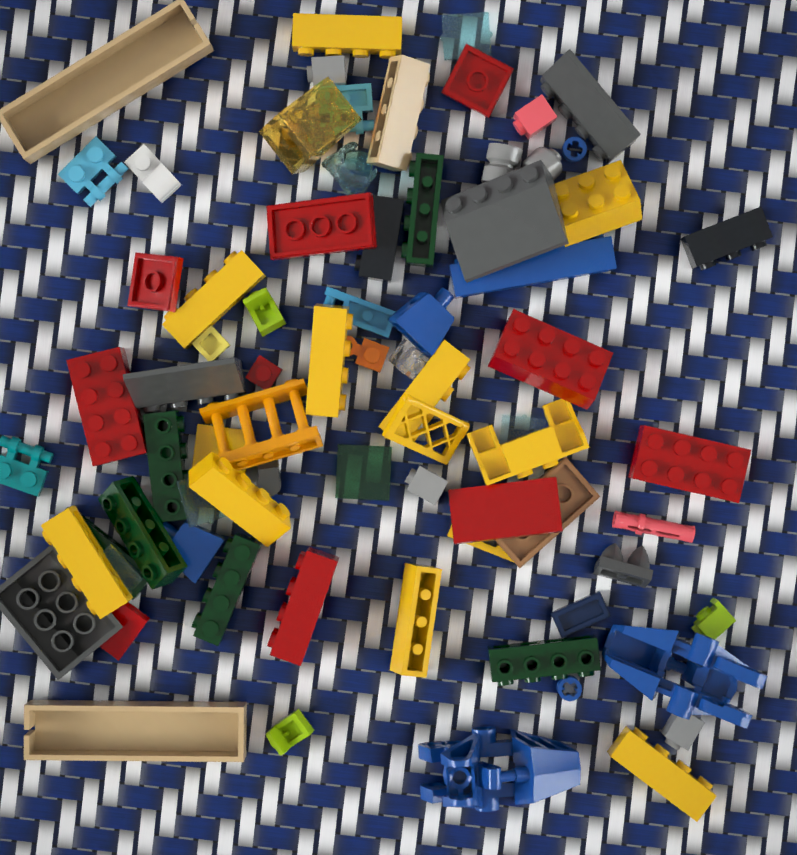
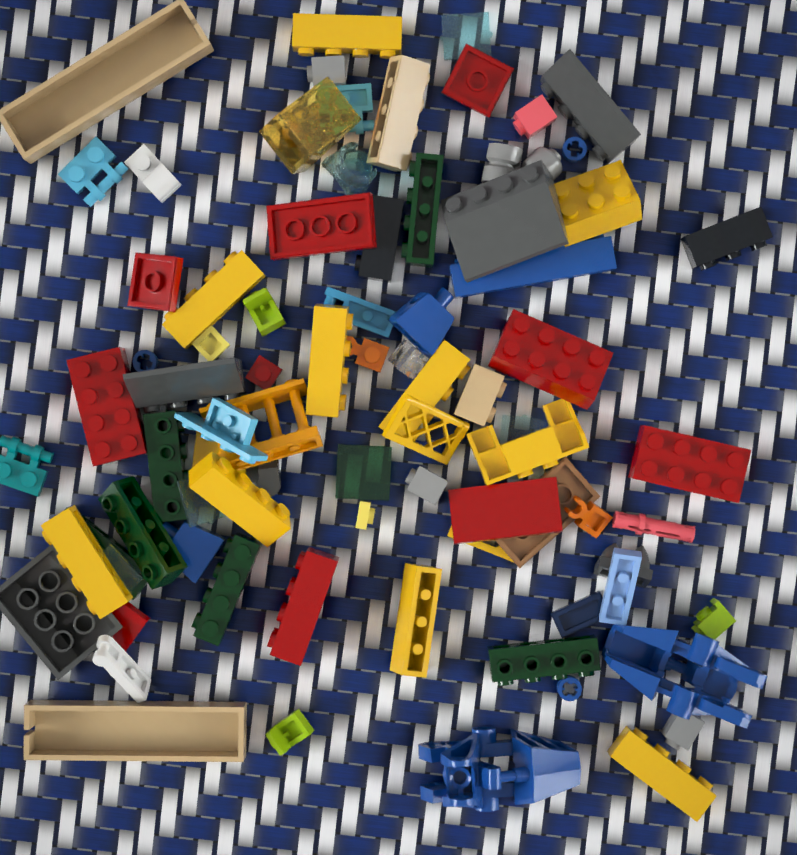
none -> white plate [92,635,151,703]
none -> blue bush [132,350,159,372]
none -> medium azure bracket [174,398,268,464]
none -> light yellow plate [356,500,375,530]
none -> tan brick [453,364,507,427]
none -> orange plate [564,496,613,539]
none -> light blue plate [599,548,642,626]

